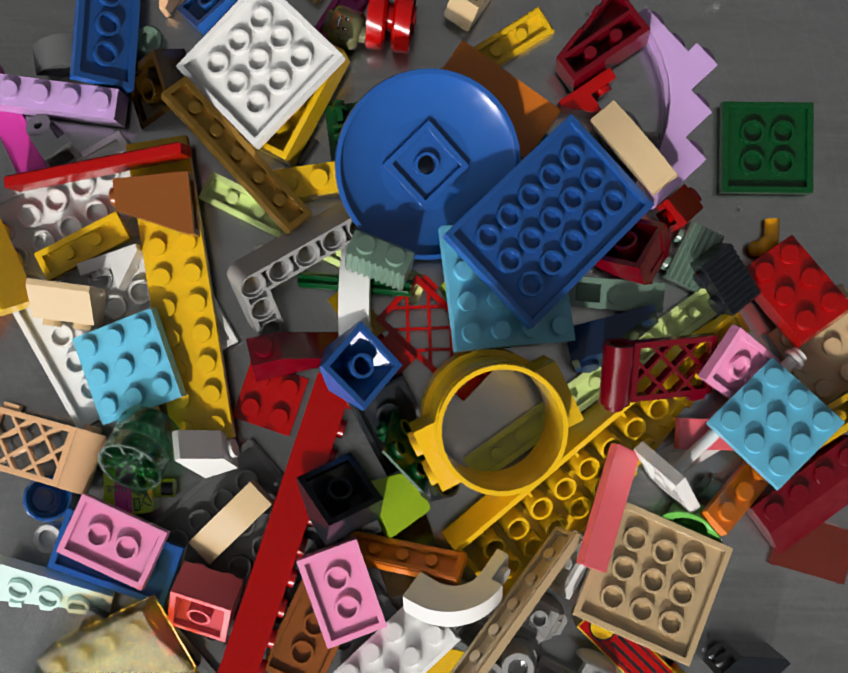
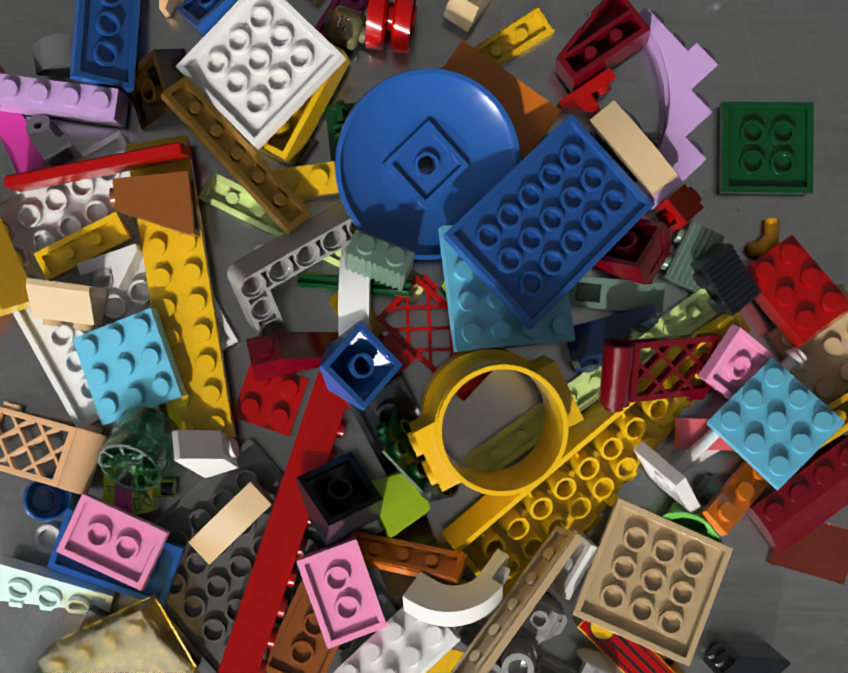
sand green tile [137,25,166,56] -> none
coral slope [167,561,244,642] -> none
coral tile [576,443,639,573] -> none

